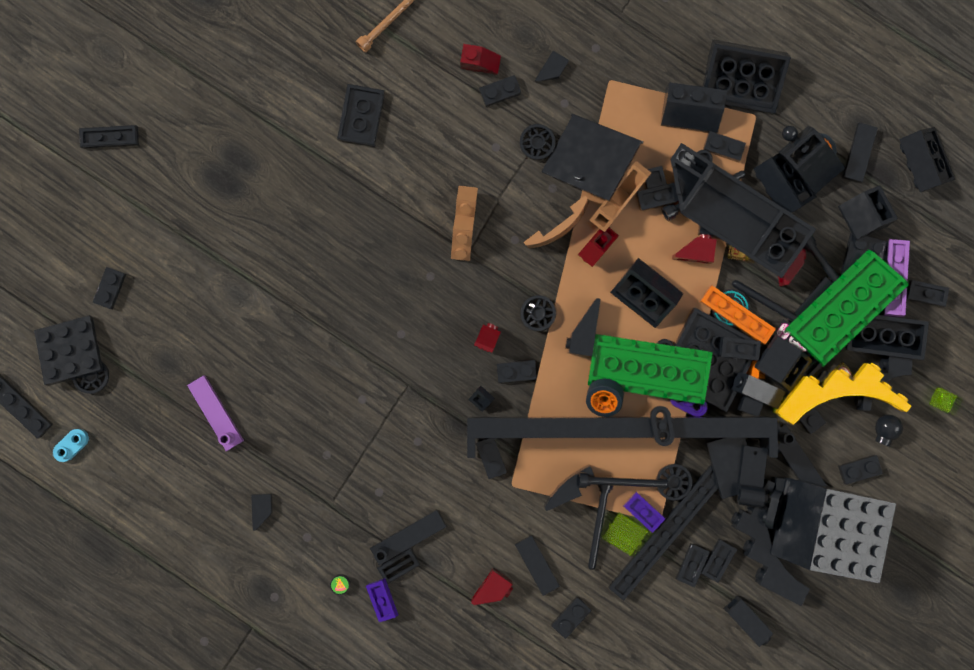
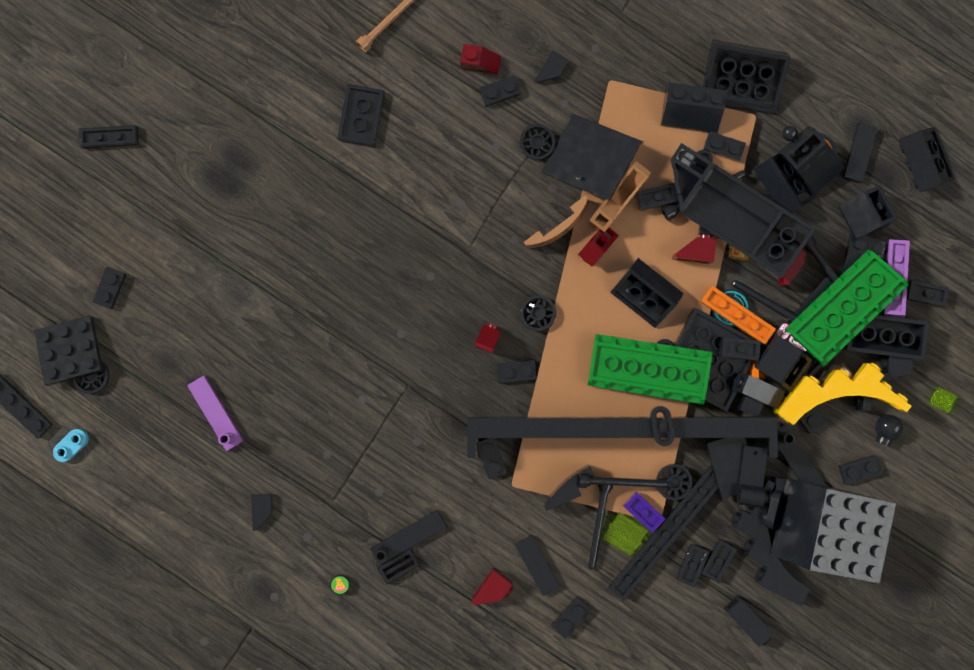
dark purple plate [366,579,399,622] -> none
medium nougat arch [451,186,478,261] -> none
black plate [468,386,495,412] -> none
black slope [565,298,601,357] -> none
wheel [586,378,624,417] -> none
black plate [645,166,667,189] -> none
dark purple plate [669,399,707,417] -> none

